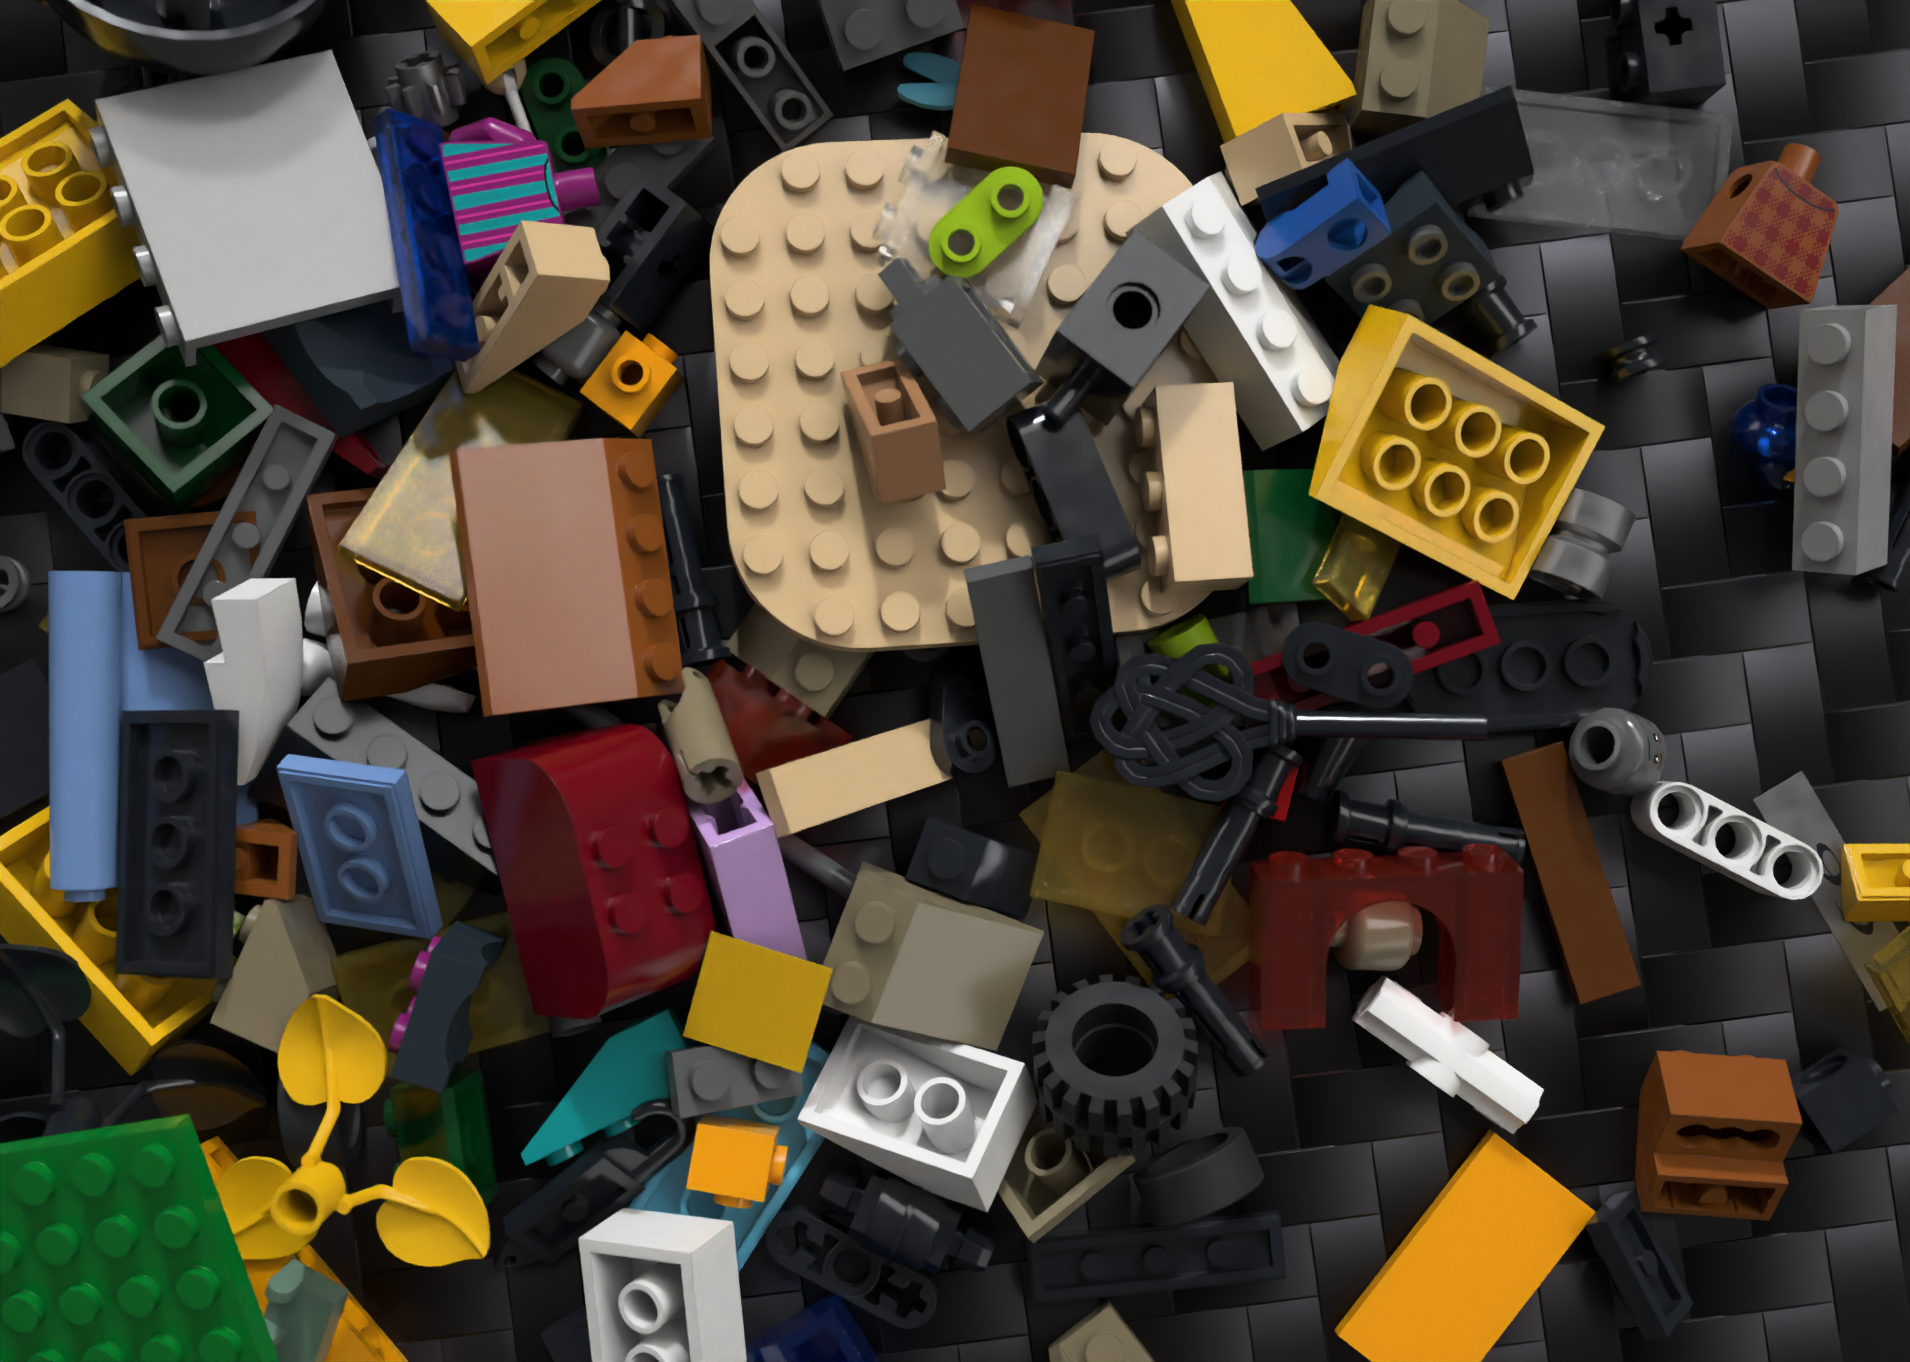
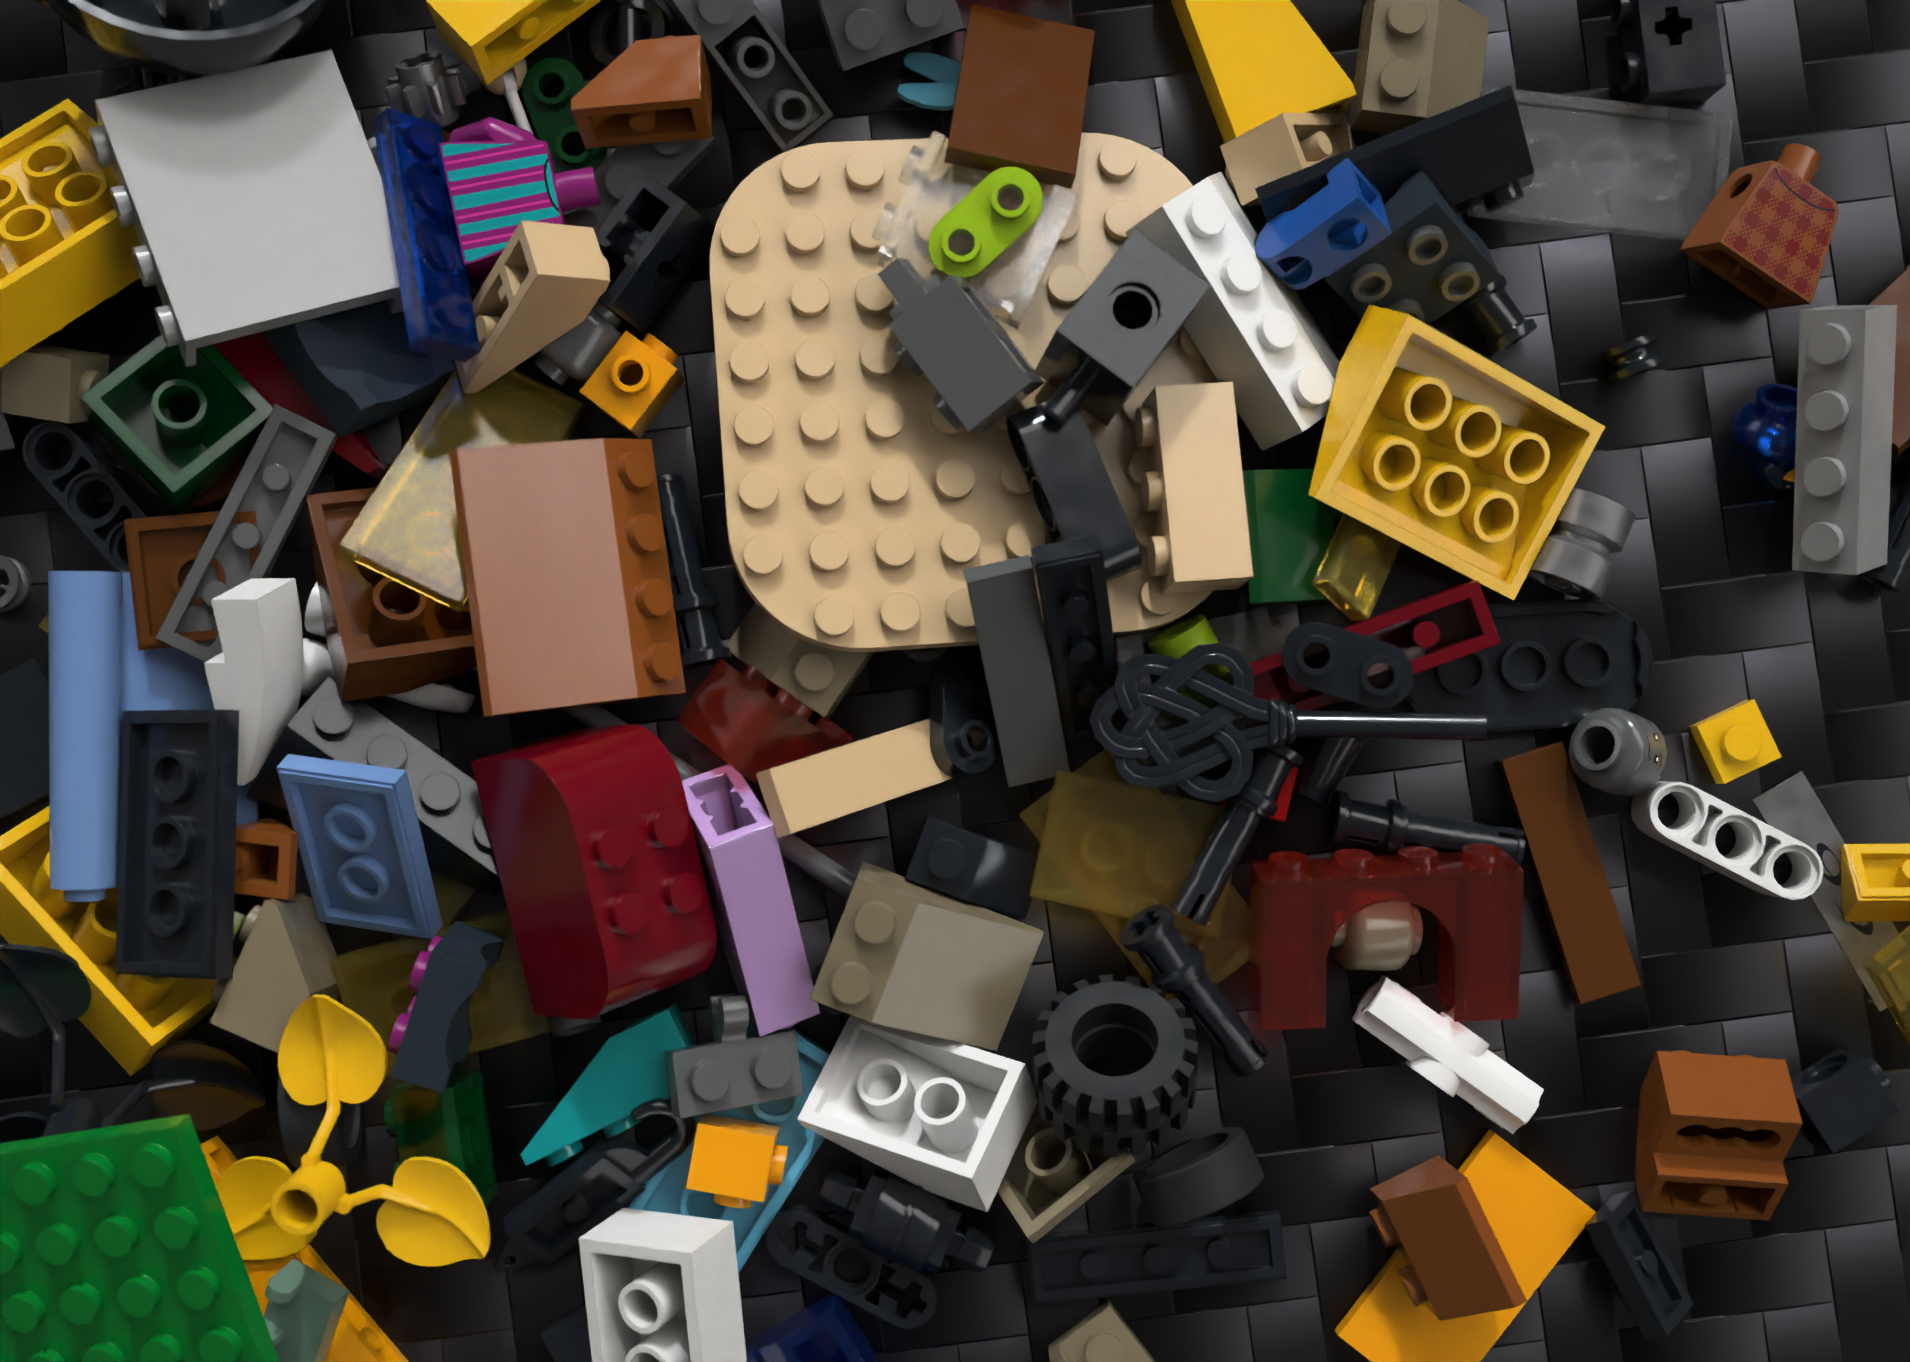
dark tan piece [658,667,743,804] -> none
yellow sticker [683,931,833,1073] -> none
medium nougat slope [840,358,946,505] -> none
none -> dark orange slope [1369,1155,1527,1321]
none -> yellow plate [1689,699,1782,784]

